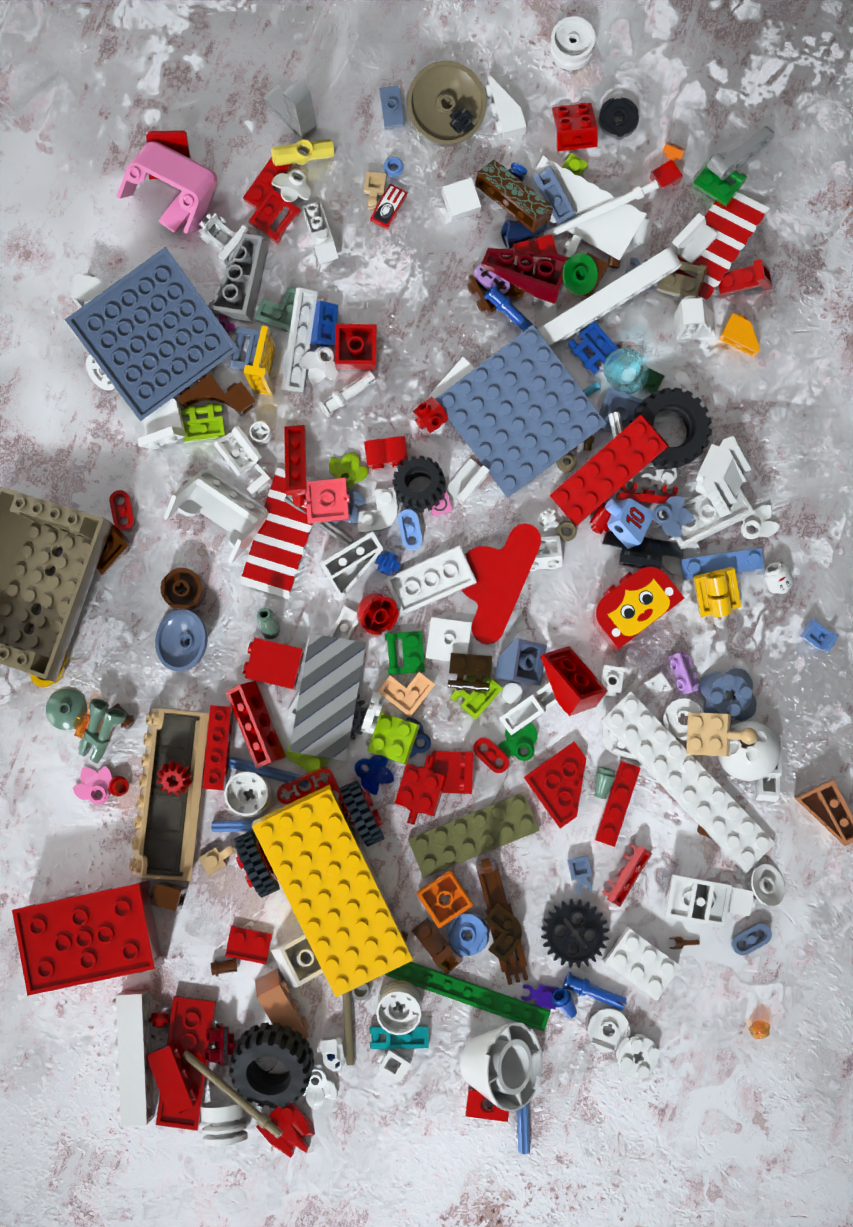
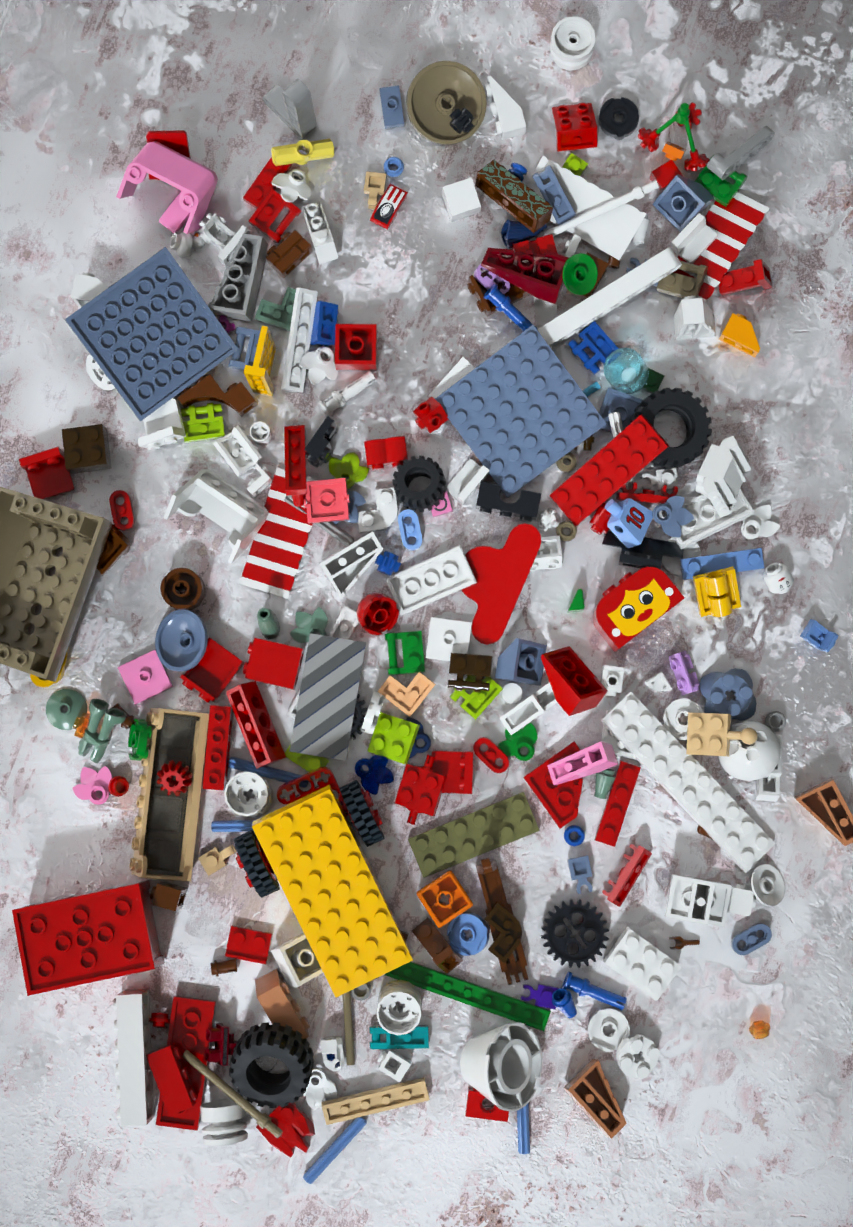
none -> red bracket [19,447,75,500]
none -> dark brown brick [62,424,112,474]
none -> bright pink plate [118,650,173,705]
none -> green plate [128,719,152,761]
none -> white animal [170,232,204,257]
none -> red panel [180,637,245,703]
none -> reddish brown brick [266,230,313,278]
none -> sand green plate [290,607,328,643]
none -> medium blue axle [303,1116,367,1184]
none -> black plate [304,416,337,468]
none -> tan plate [321,1077,430,1125]
none -> black arch [476,481,541,523]
none -> bright pink slope [547,741,618,785]
none -> nougat wedge [563,1059,627,1139]
none -> blue plate [564,825,585,846]
none -> green slope [567,589,584,613]
none -> red plant [638,102,710,171]
none -> sand blue slope [653,174,714,232]
none -> light grey plate [765,711,786,732]

